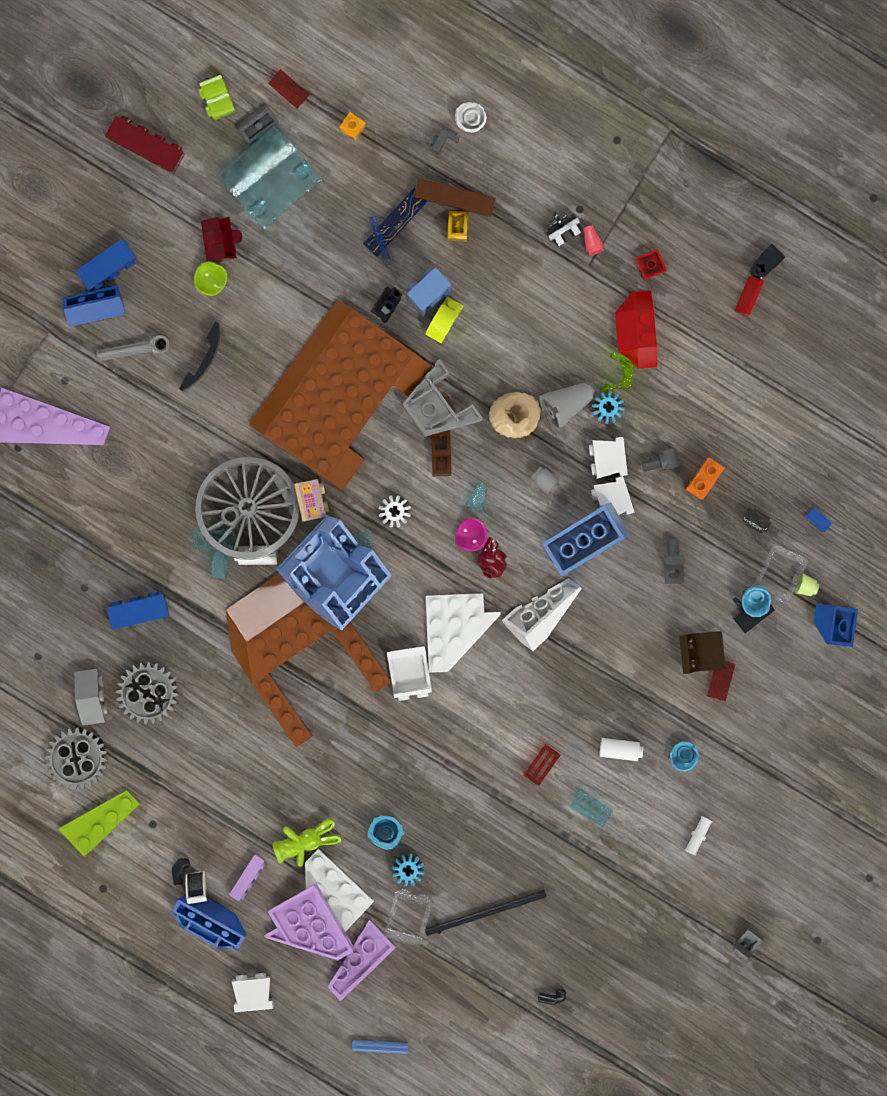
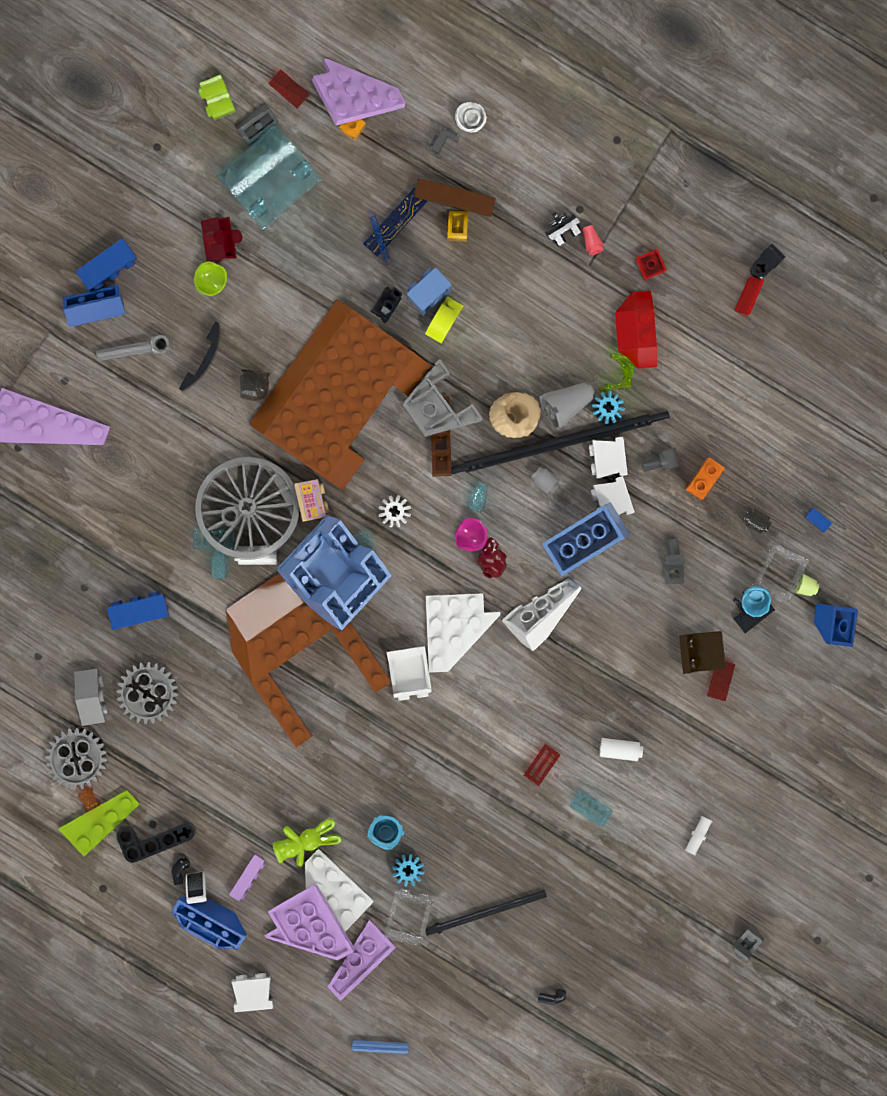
dark red brick [105,116,185,174] -> none
medium azure hair [670,741,699,772] -> none
none -> clear orange bush [77,788,101,813]
none -> black beam [117,822,196,863]
none -> clear smoke helmet [240,369,270,401]
none -> lavender wing [312,58,406,125]
none -> black axle [451,411,670,475]

